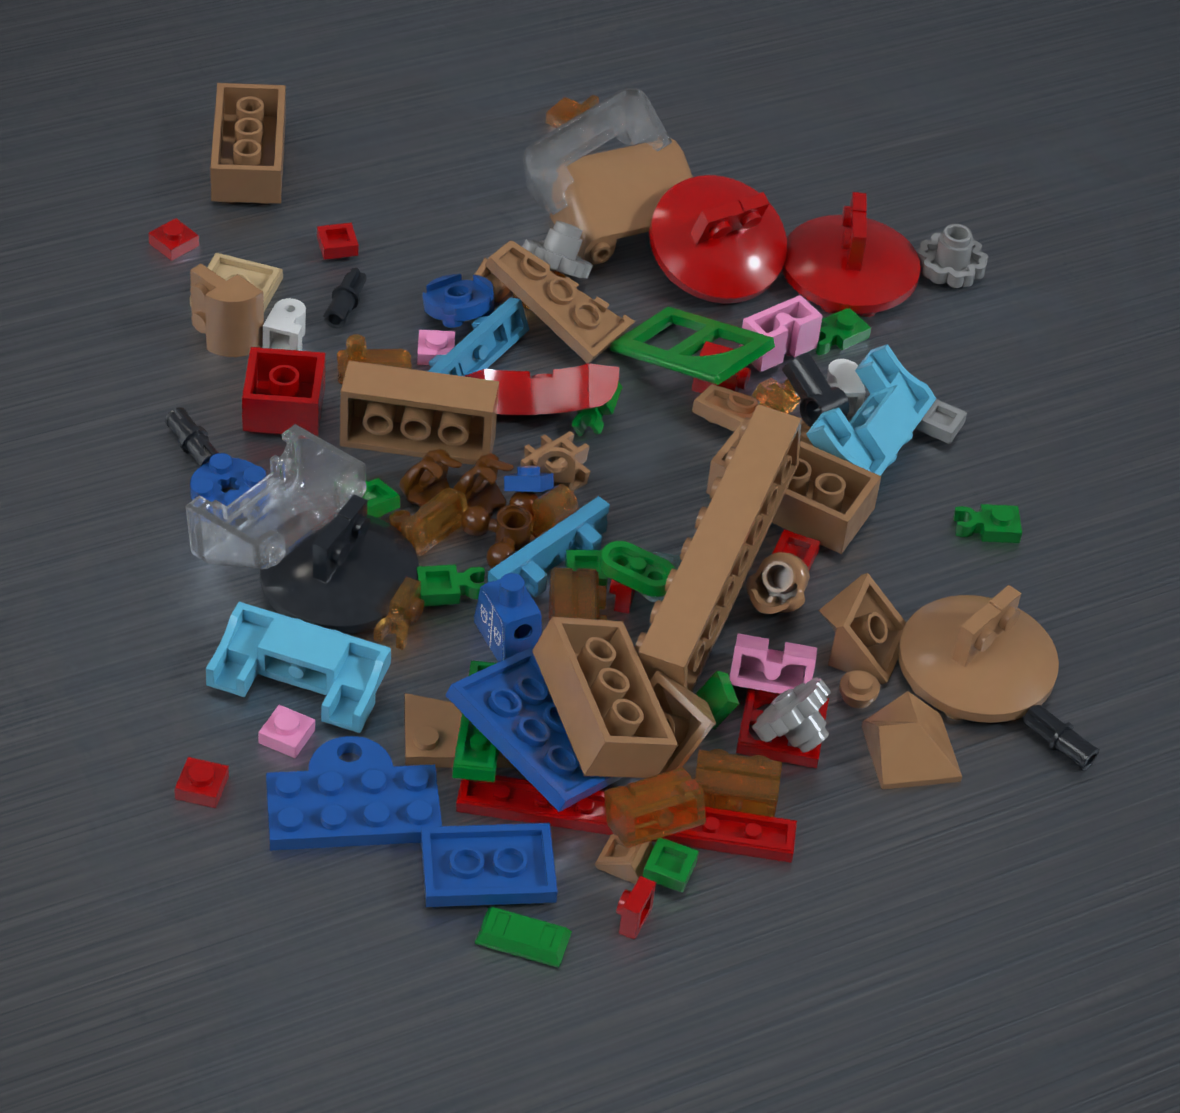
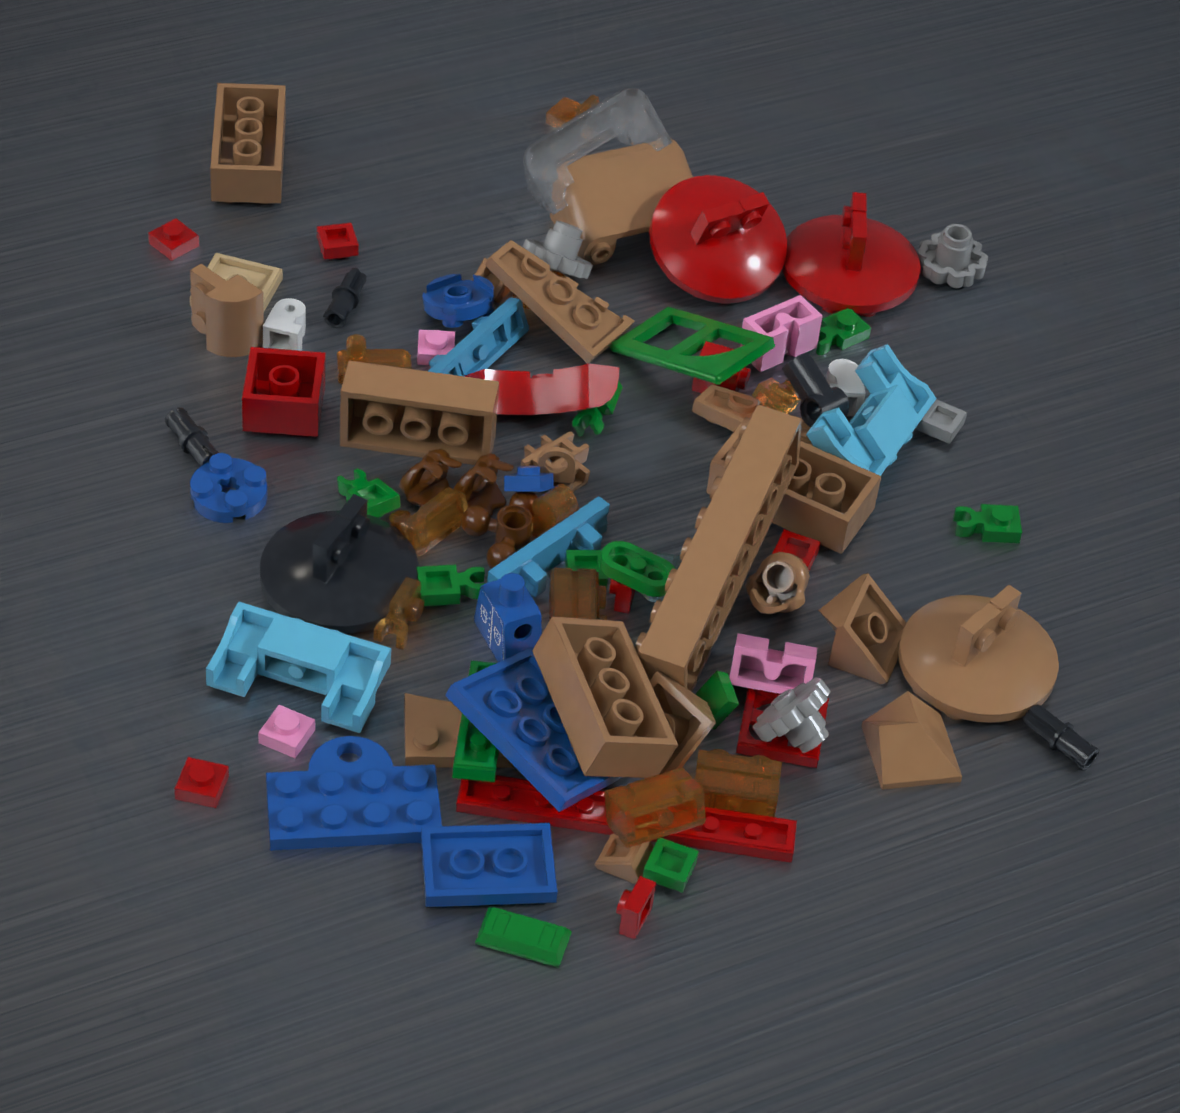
clear windscreen [185,424,366,570] -> none
medium nougat plate [839,670,880,708] -> none

